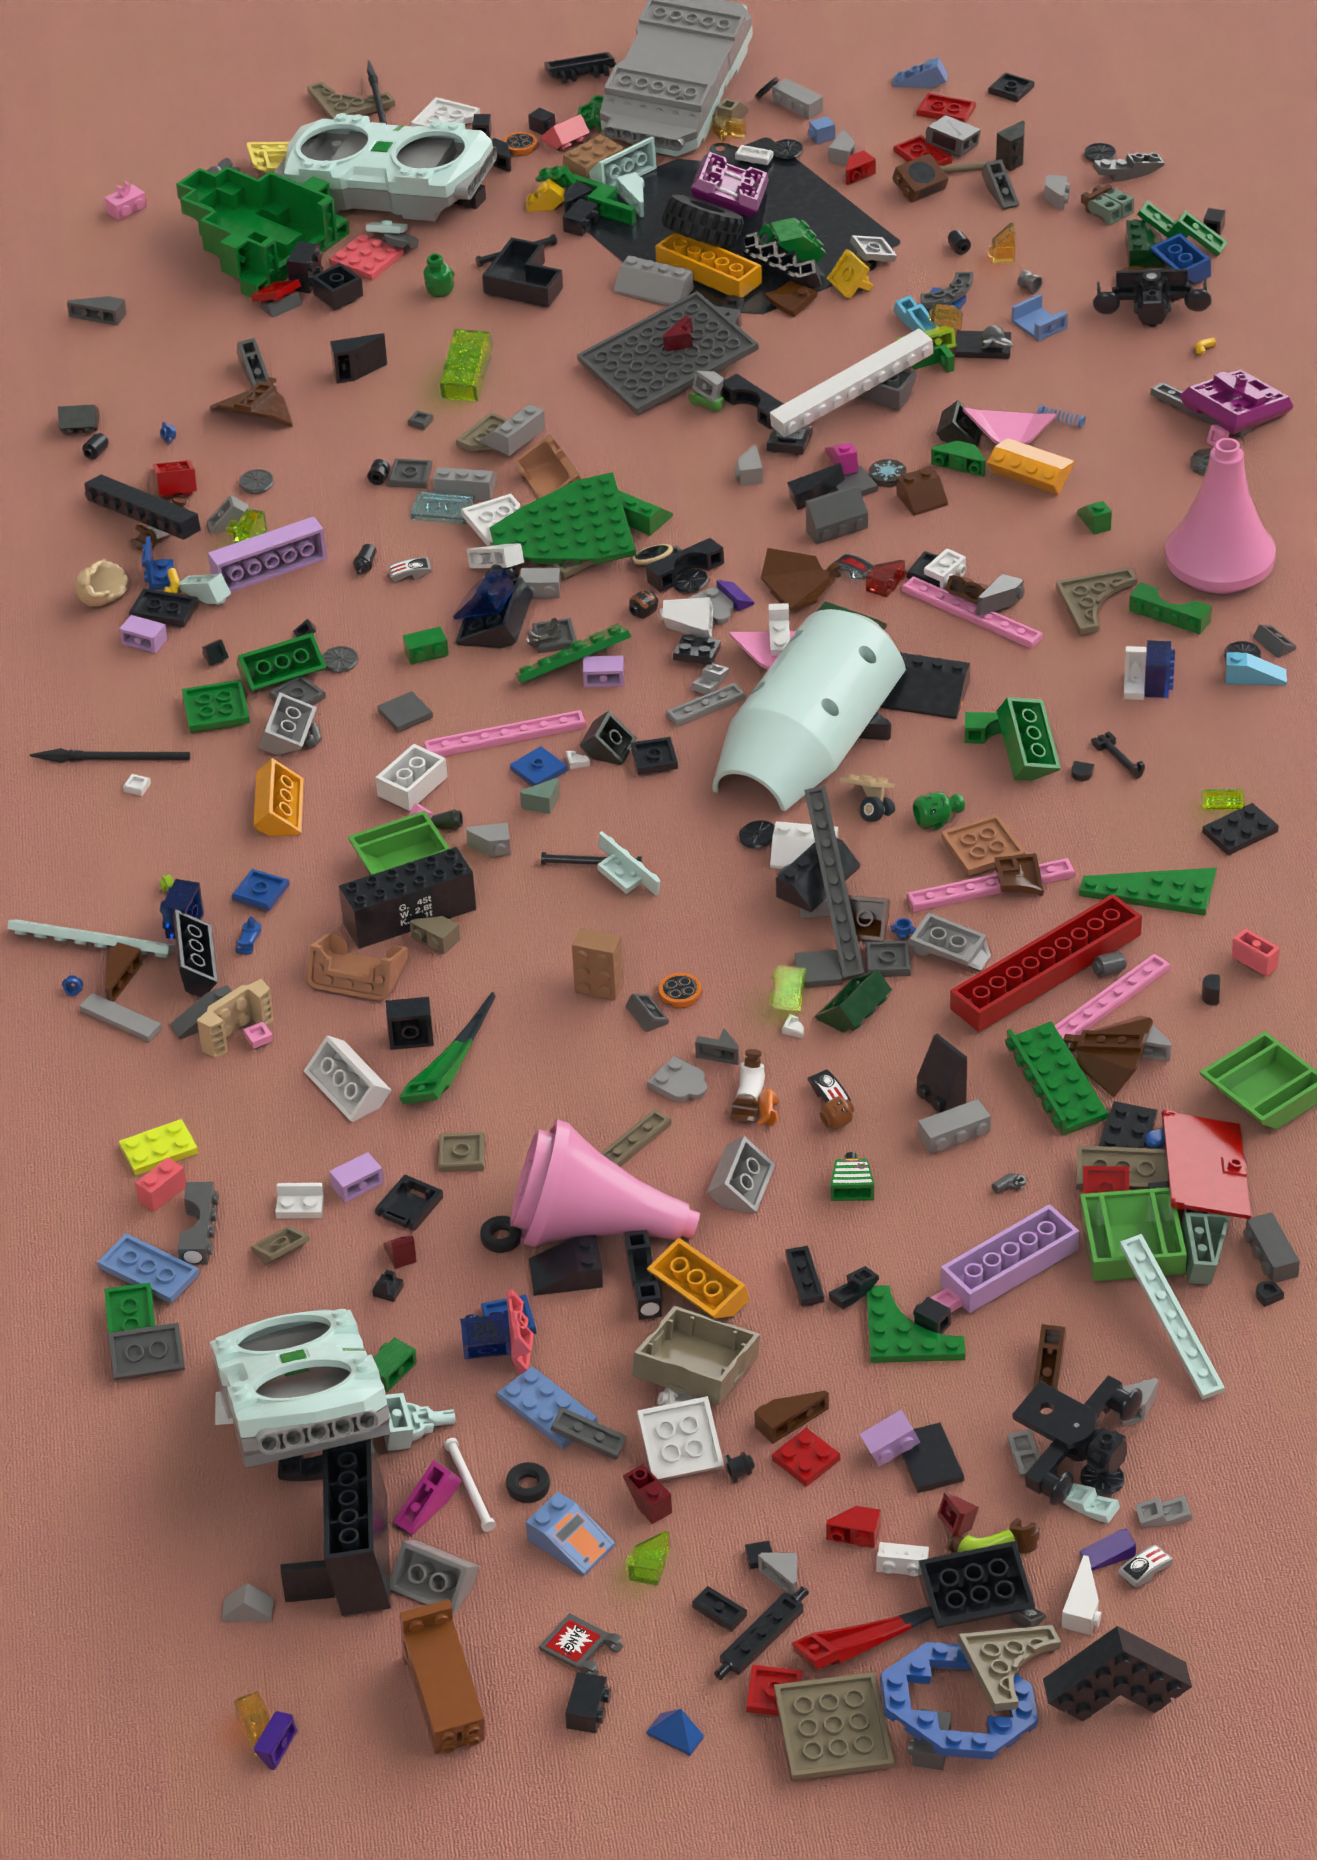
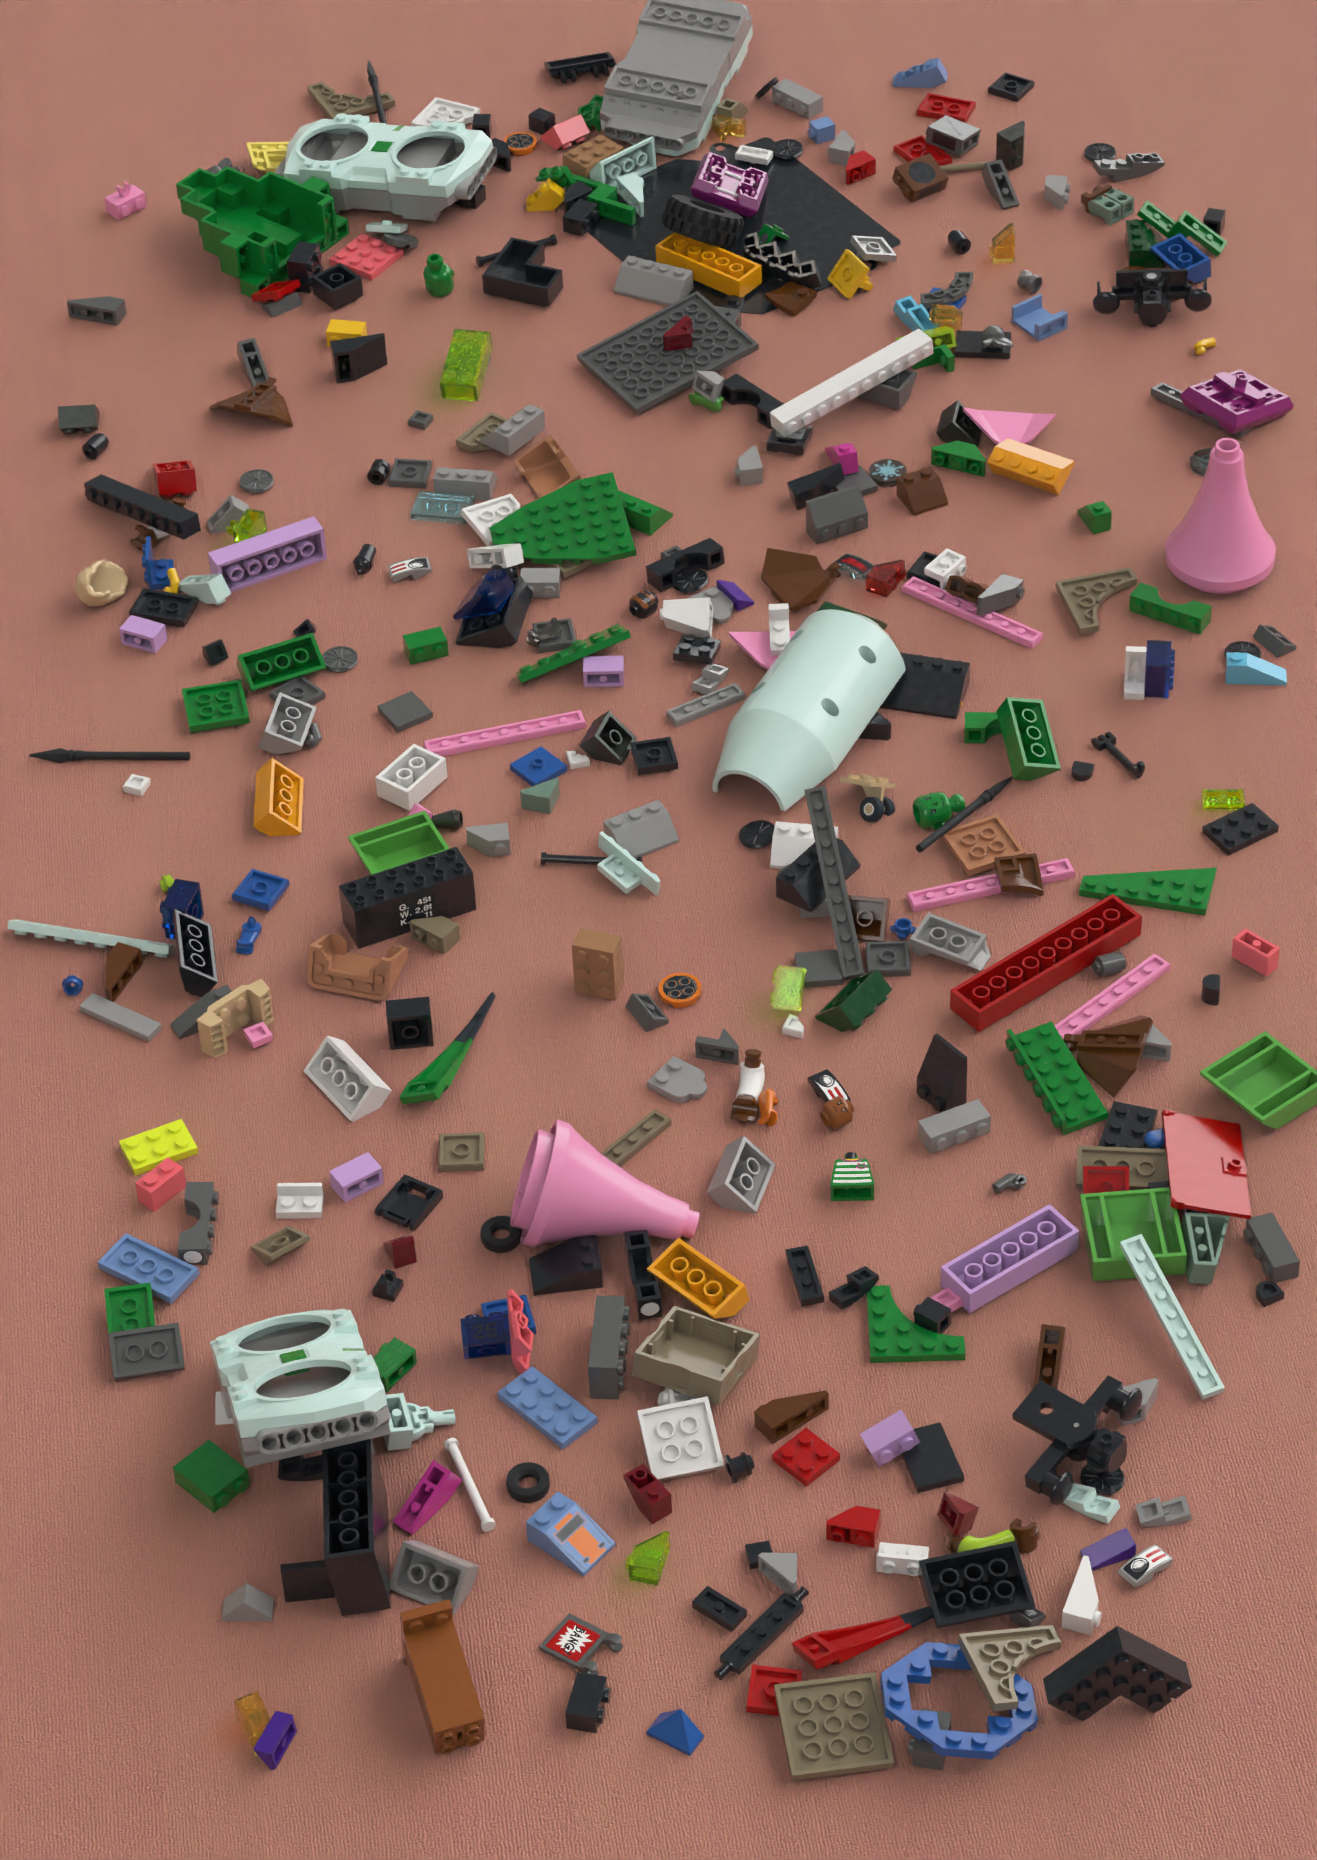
blue plate [160,422,176,444] -> none
dark grey plate [550,1407,627,1460] -> none
wheel [632,544,673,565] -> none
green wedge [769,218,826,264] -> none
light grey slope [1007,1429,1040,1476] -> none
medium blue piece [1037,405,1086,428] -> none
bright pink plate [1207,424,1230,447] -> none
none -> green brick [173,1440,250,1513]
none -> yellow brick [326,319,367,347]
none -> dark grey brick [588,1295,630,1400]
none -> light grey slope [603,800,679,858]
none -> black piece [916,776,1013,852]

